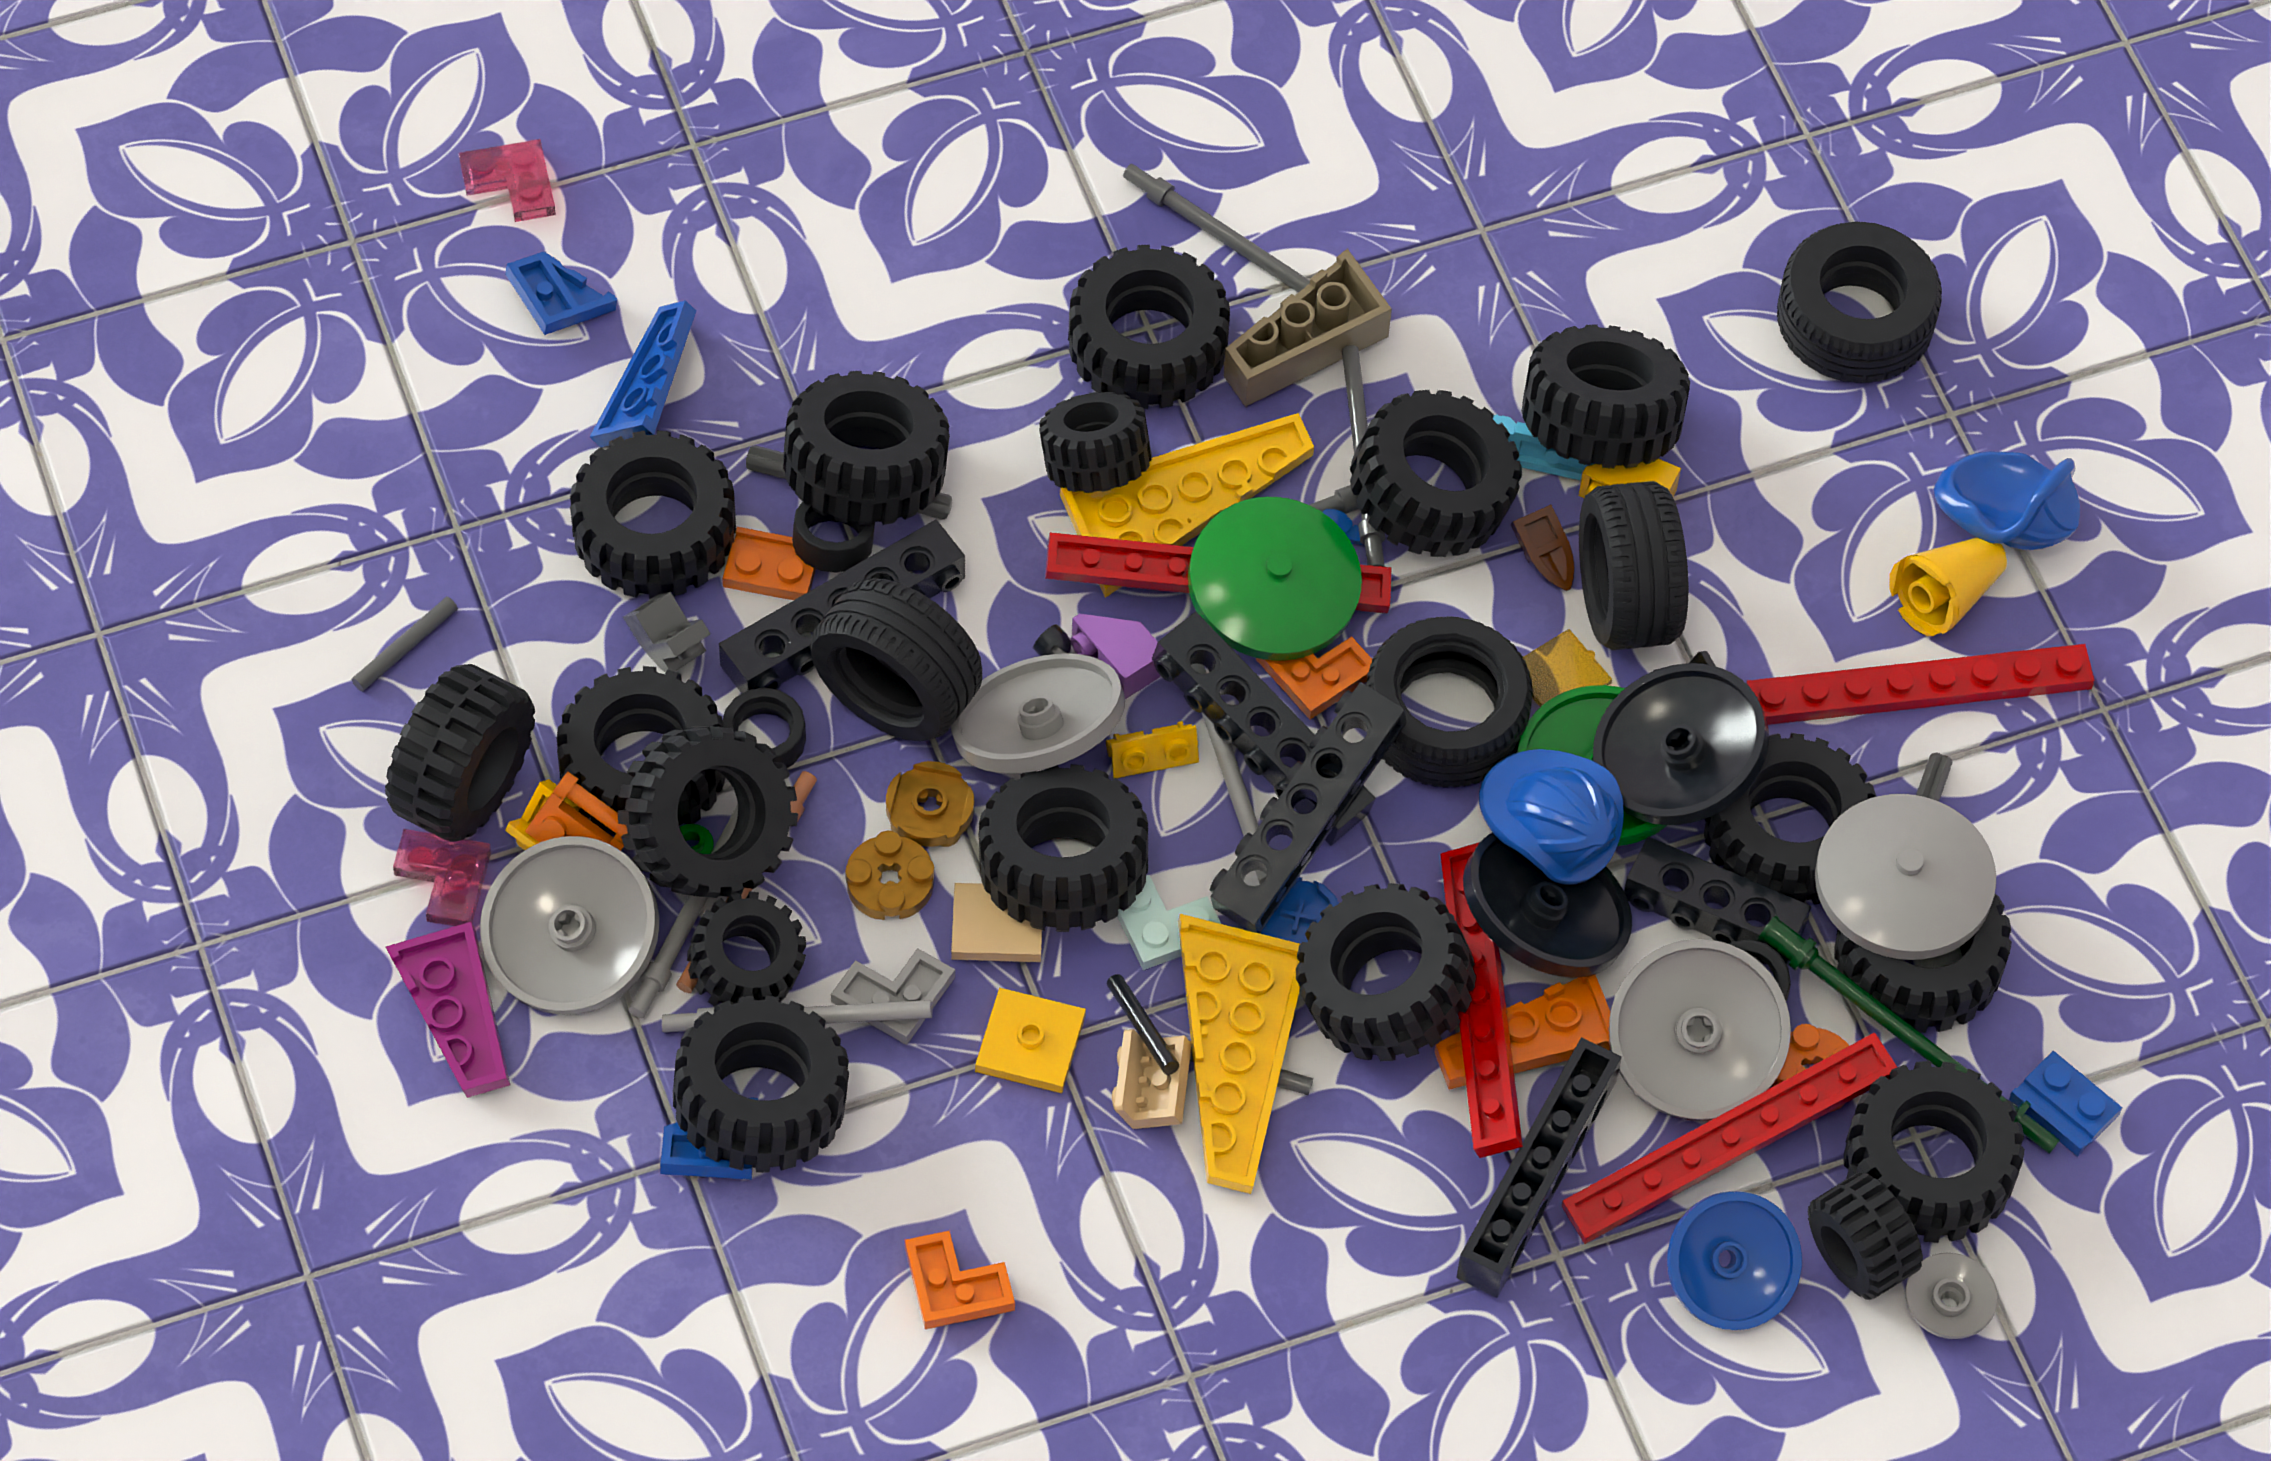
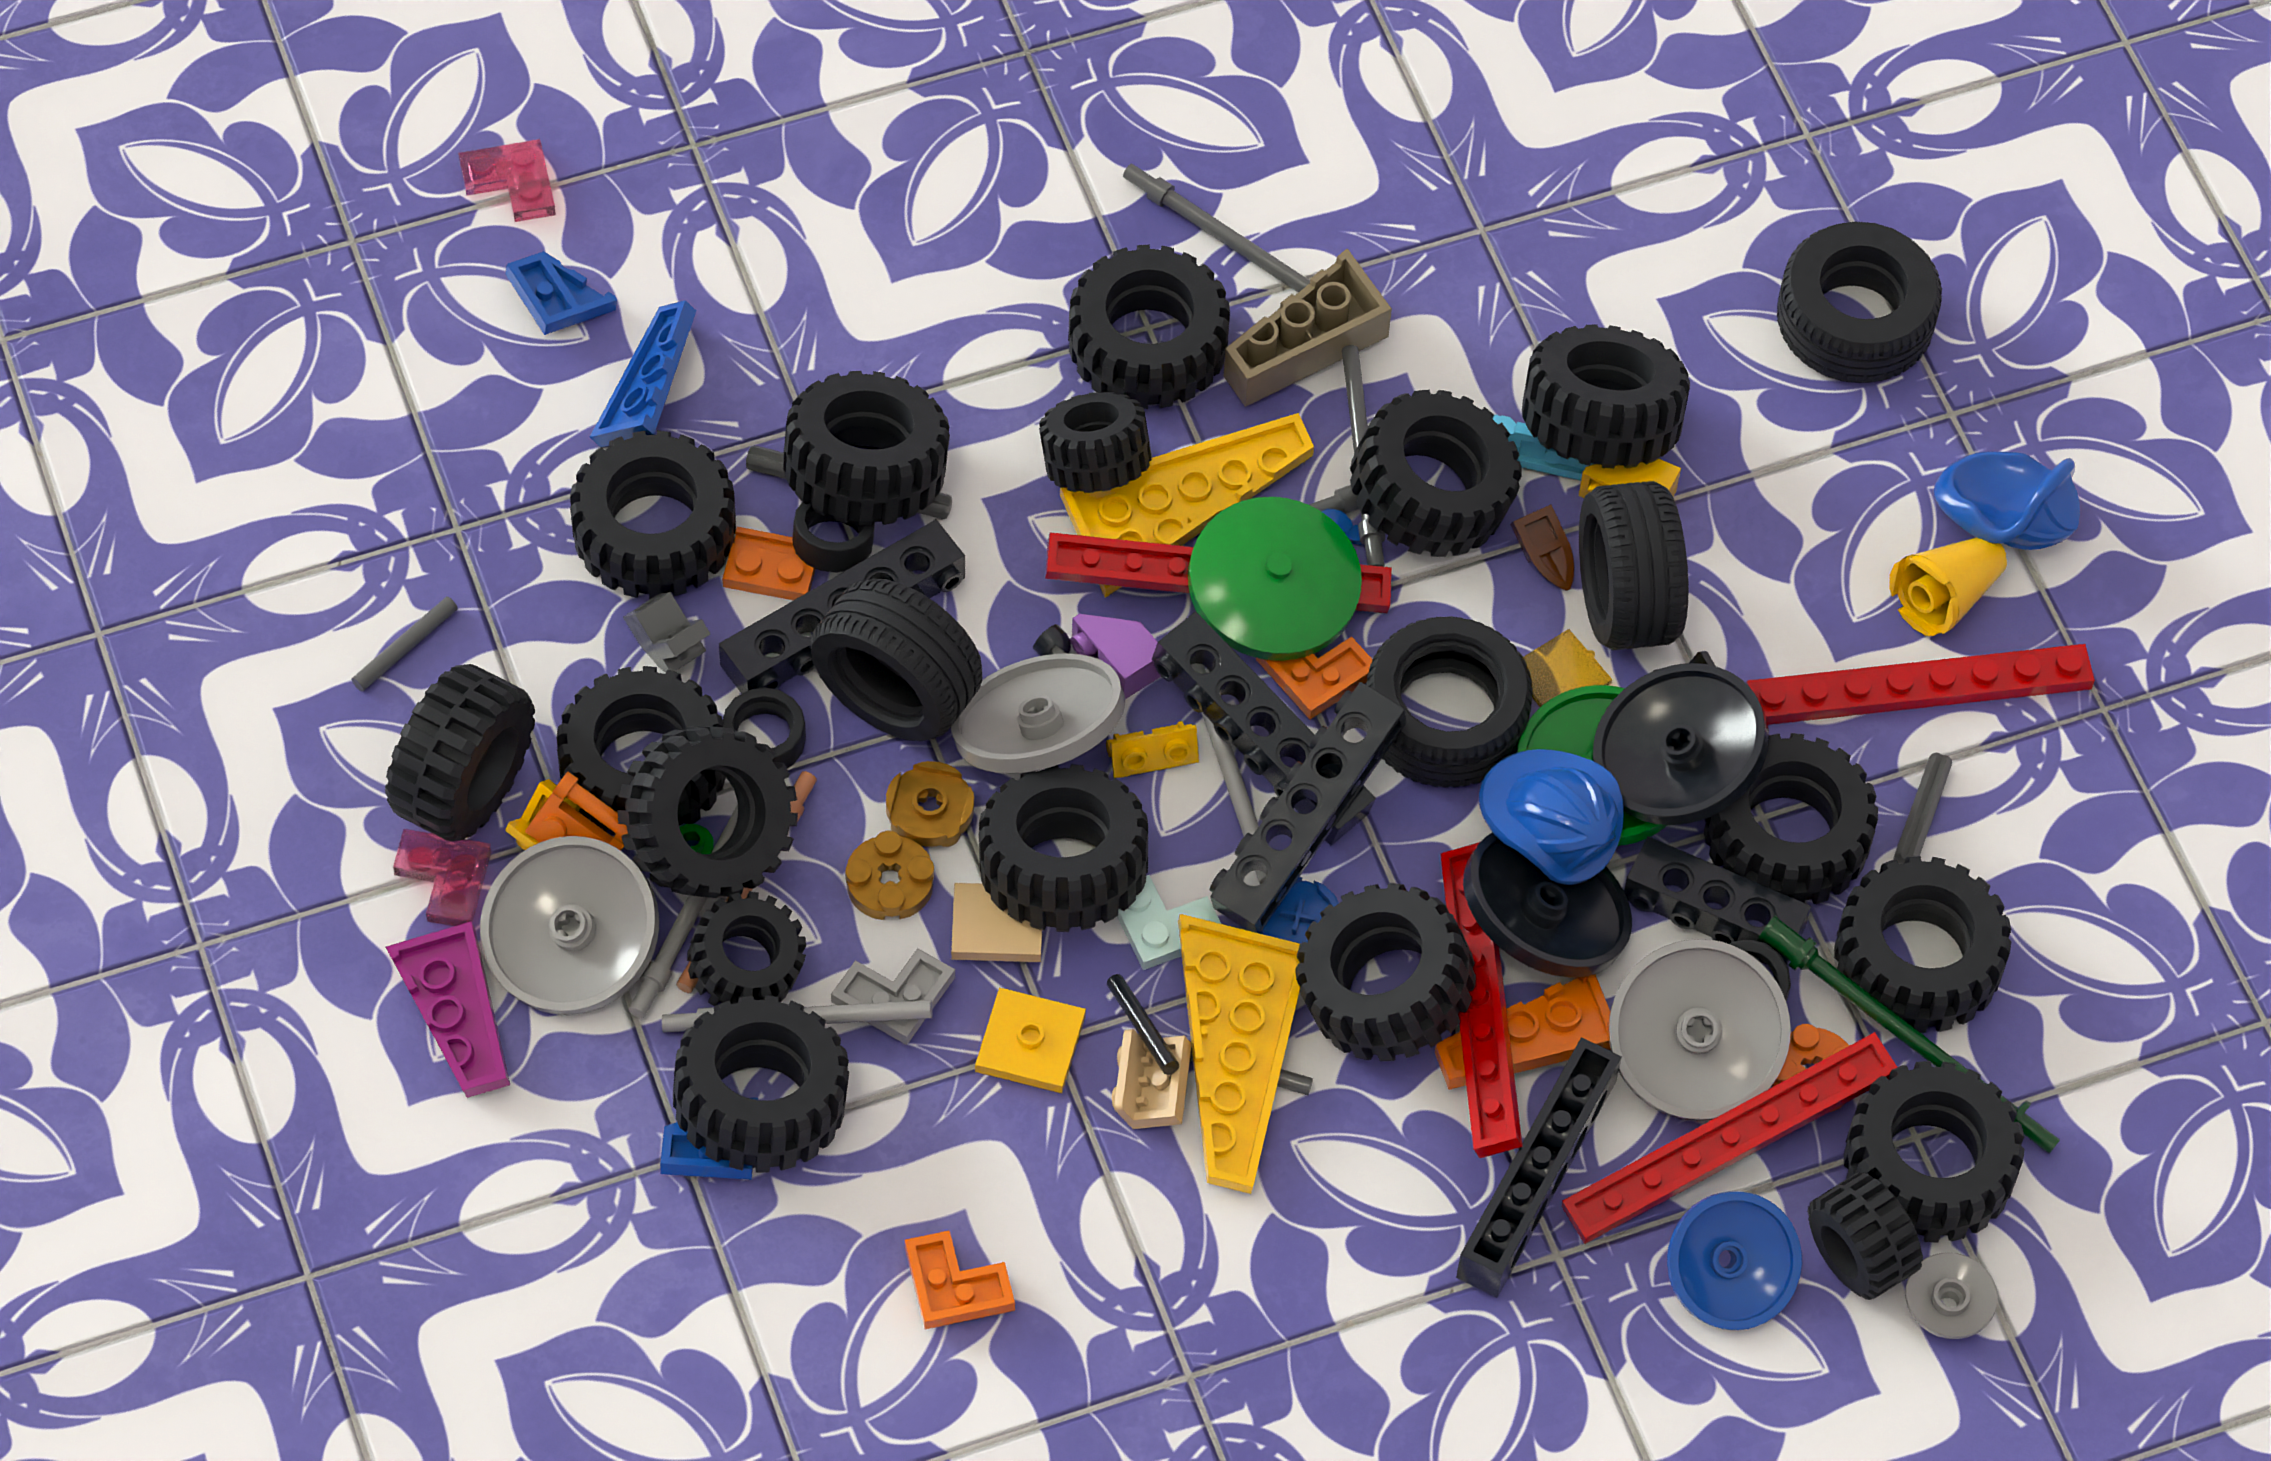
light grey dish [1815,794,1996,960] -> none
blue plate [2009,1050,2123,1157] -> none

